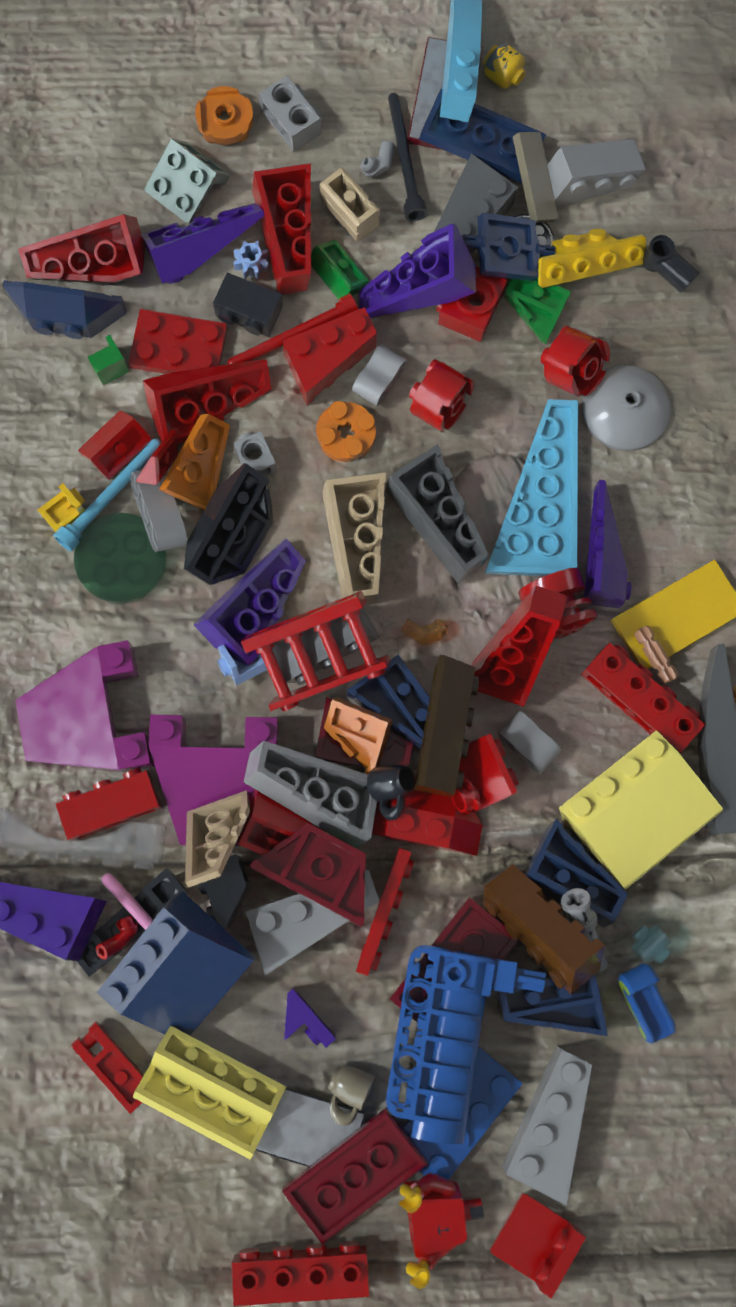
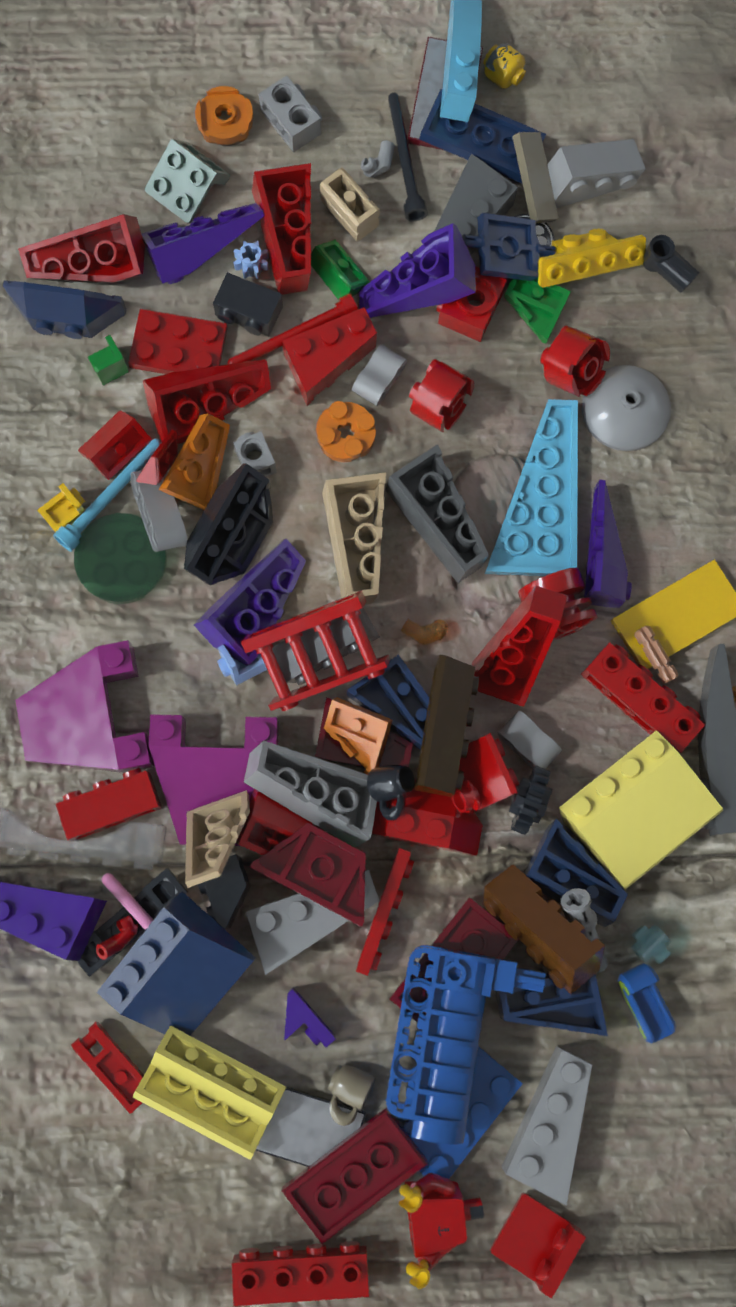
none -> black gear [509,766,553,835]

